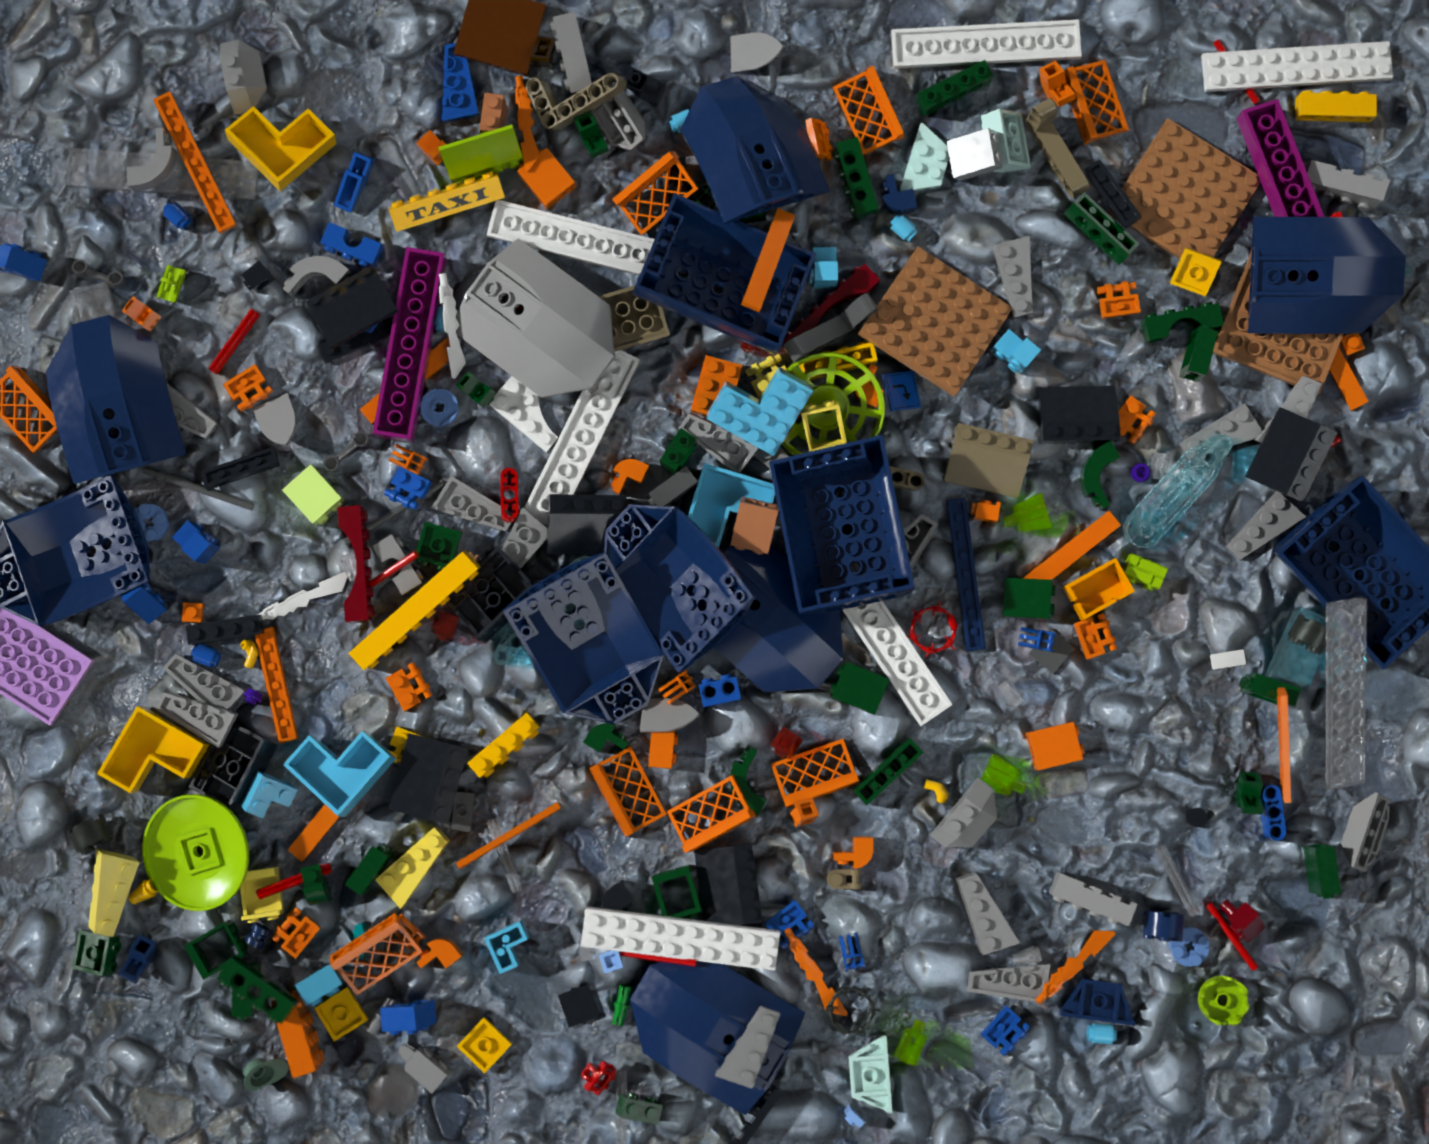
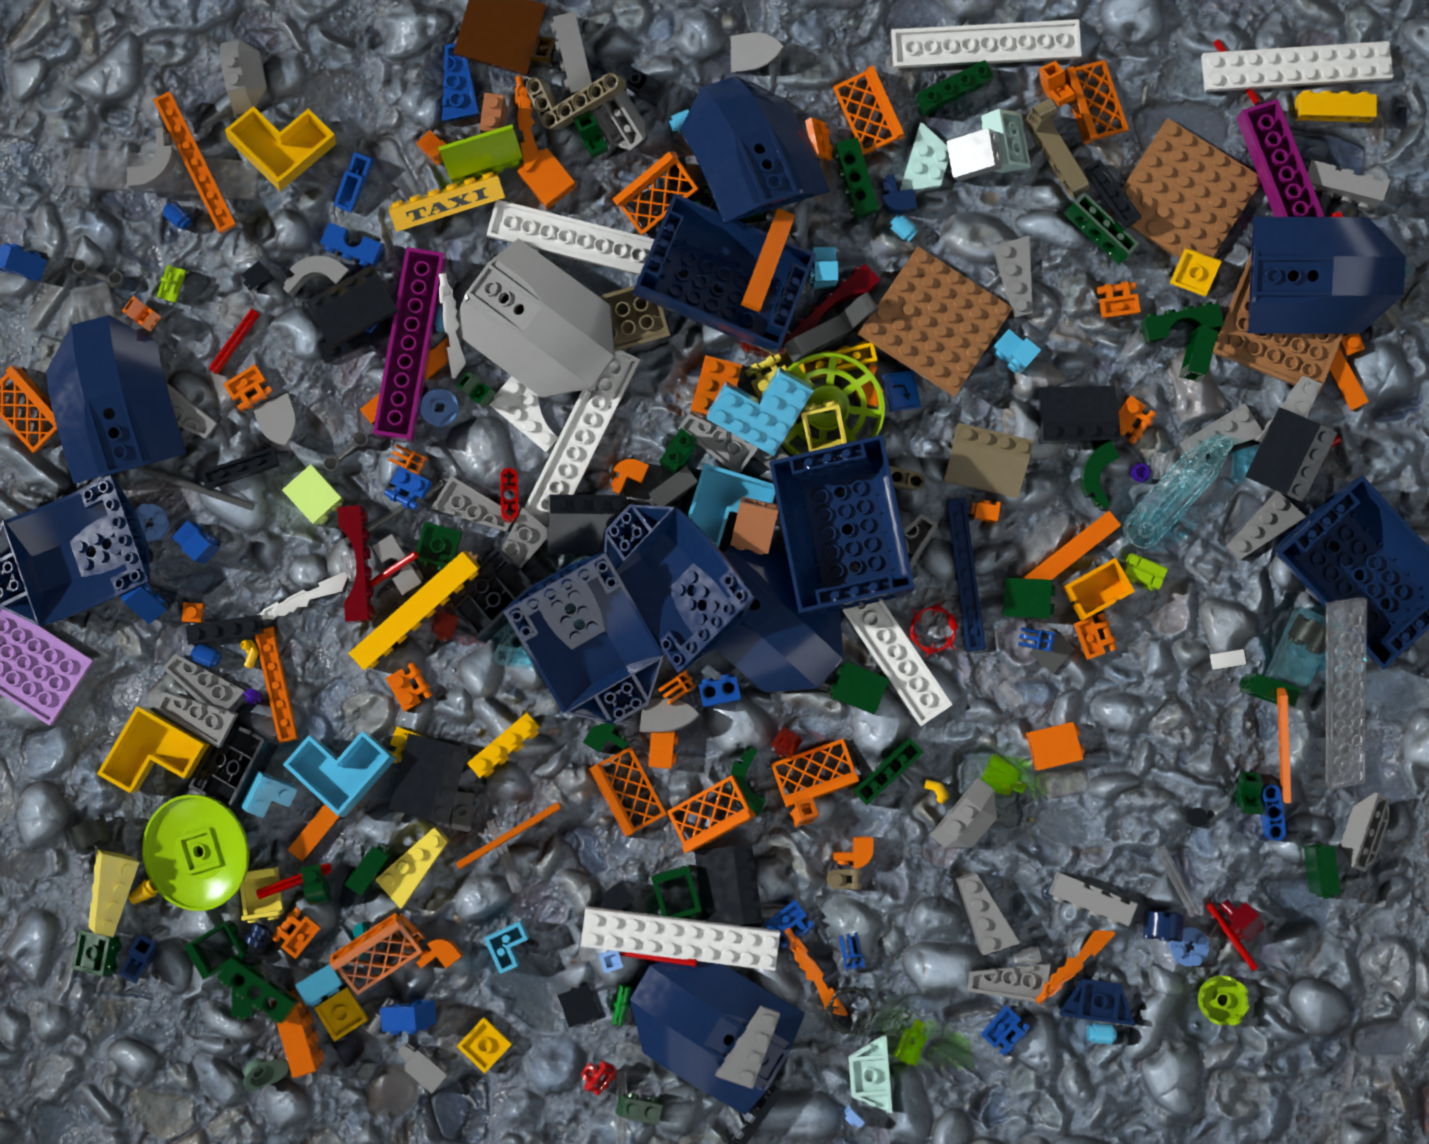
clear neon green torso [1003,493,1052,533] -> none

